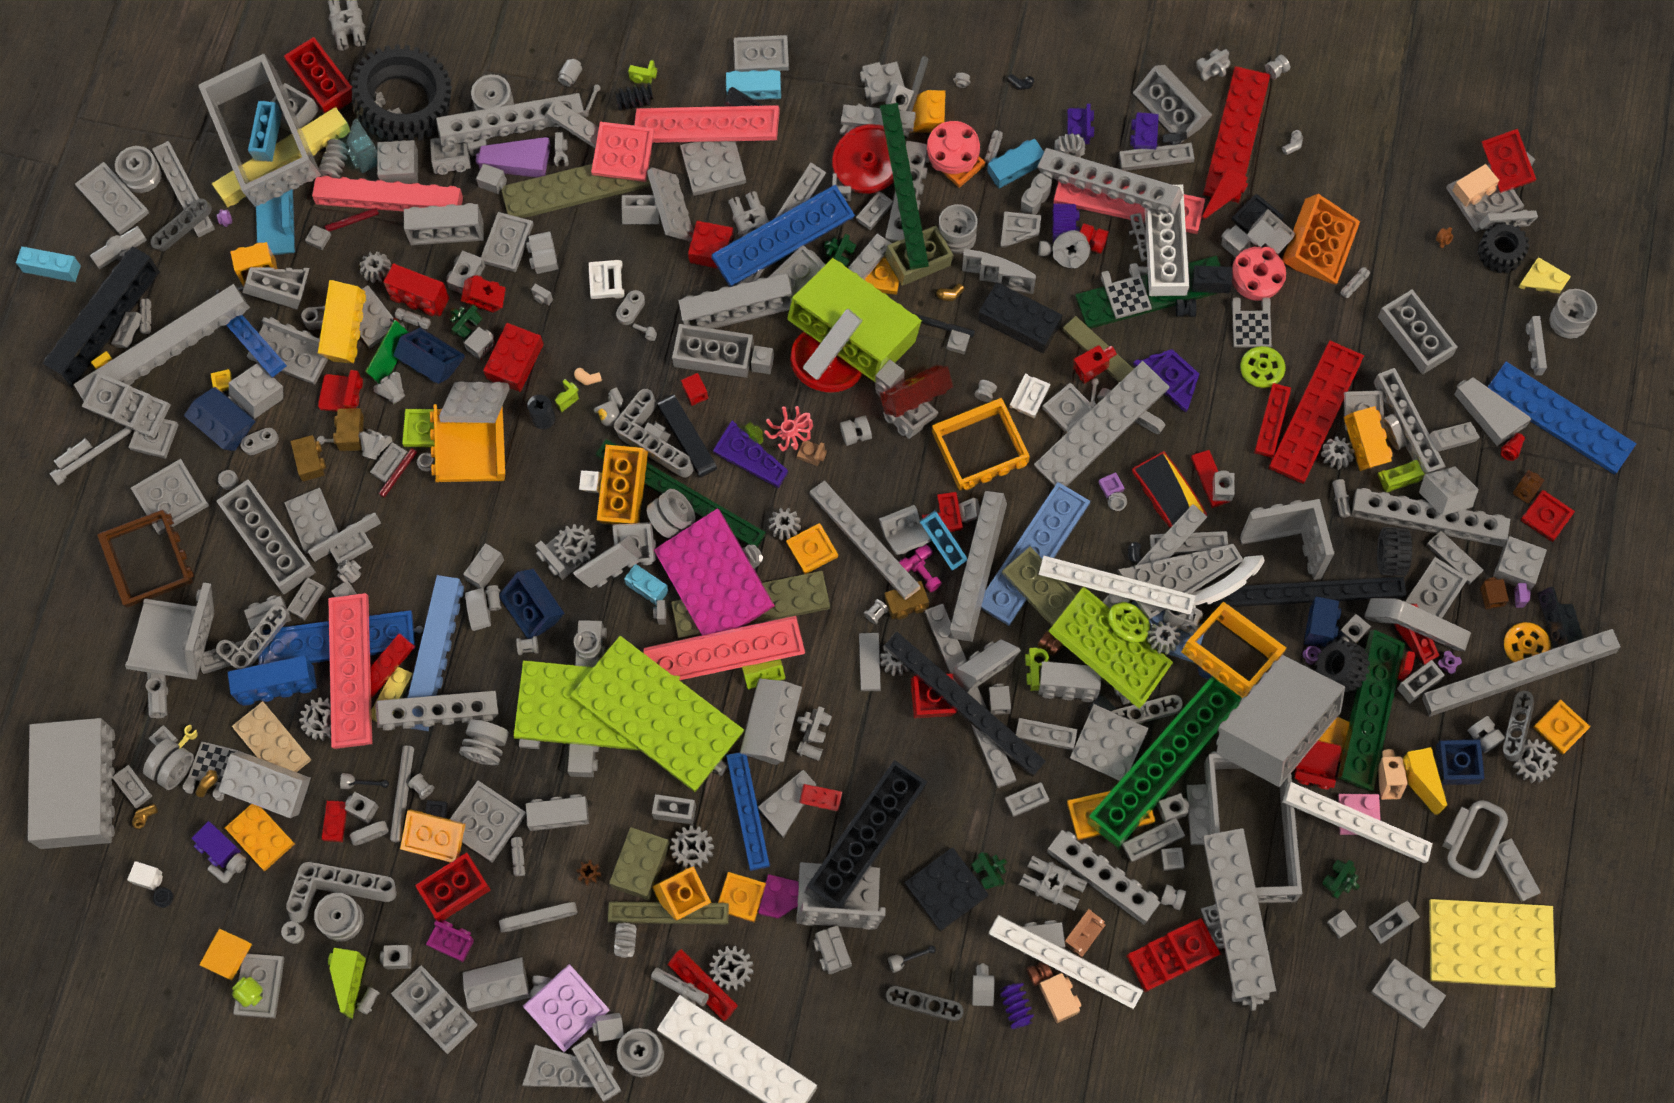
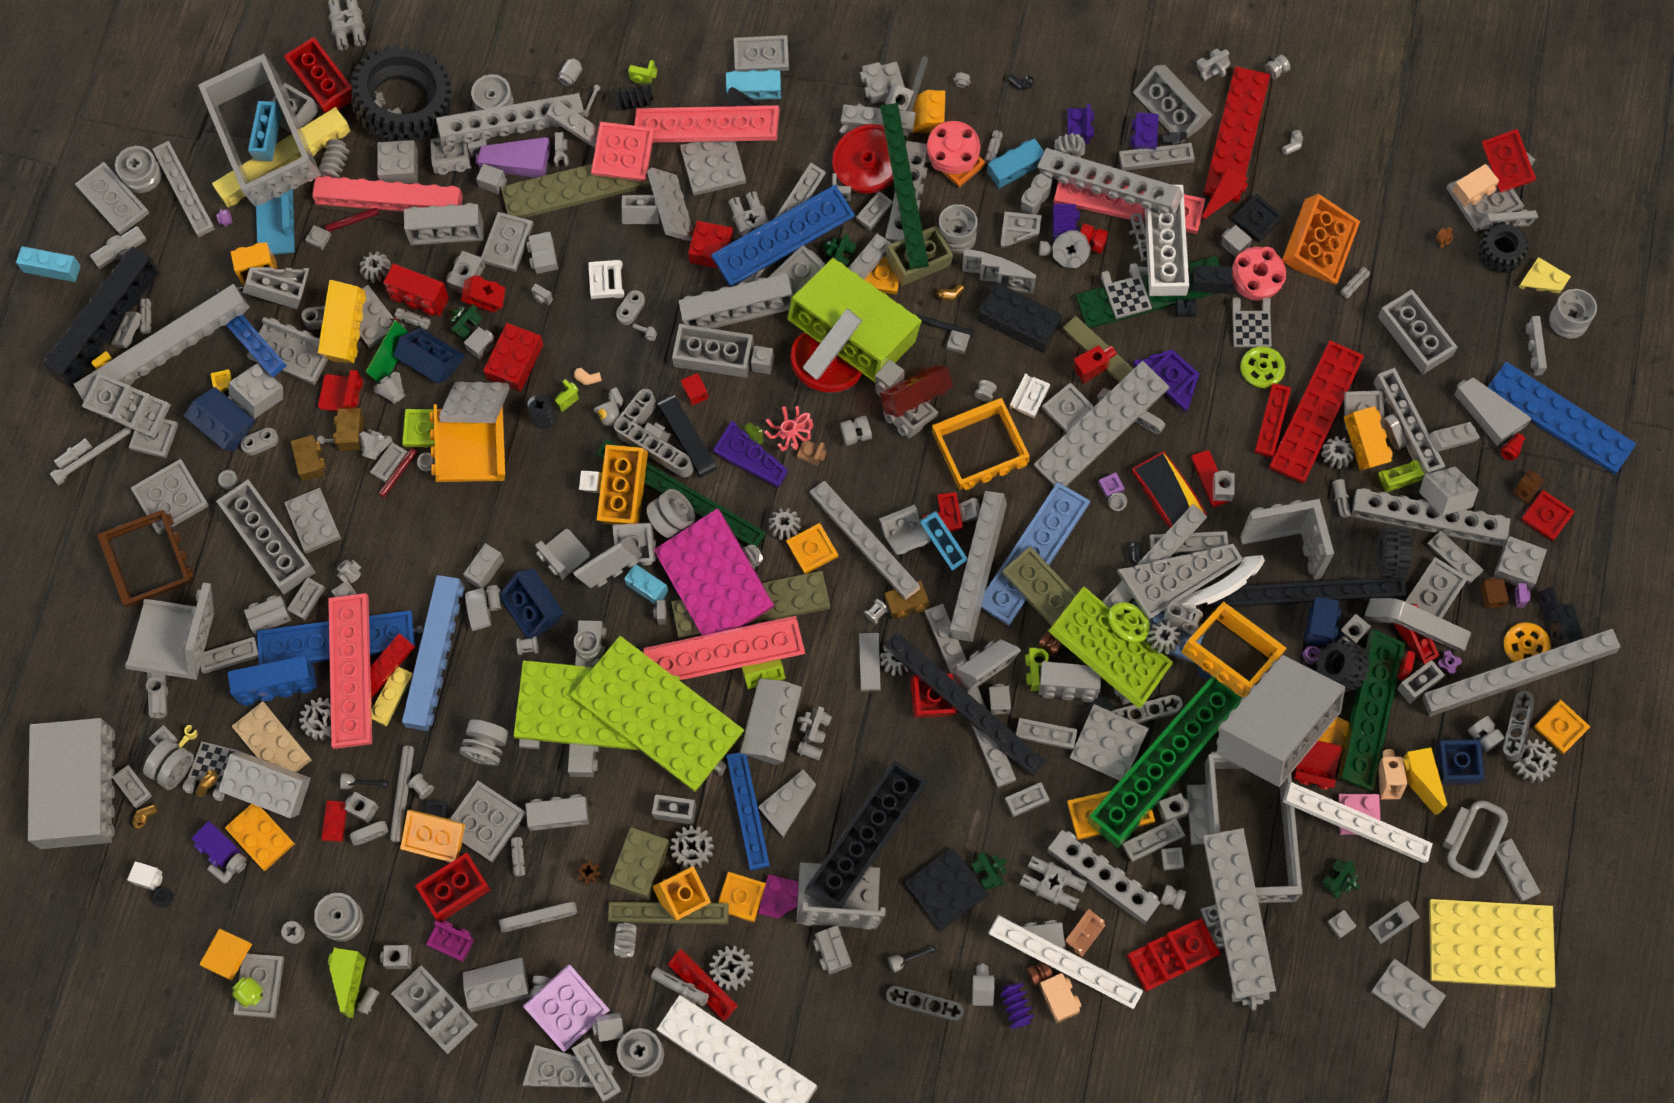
dark grey beam [151,198,212,252] -> none
light grey beam [216,605,289,669] -> none
light grey beam [286,862,397,923] -> none
light grey bracket [308,512,381,565] -> none
clear light blue slope [347,119,378,173] -> none
light grey brick [375,691,498,730] -> none
light grey gear [554,524,596,567] -> none
red plate [799,784,842,811] -> none
dark pink bar [899,544,942,593] -> none
white plate [1039,556,1196,615] -> none
light grey hinge [1088,378,1099,409] -> none
light grey brick [1247,209,1295,254] -> none

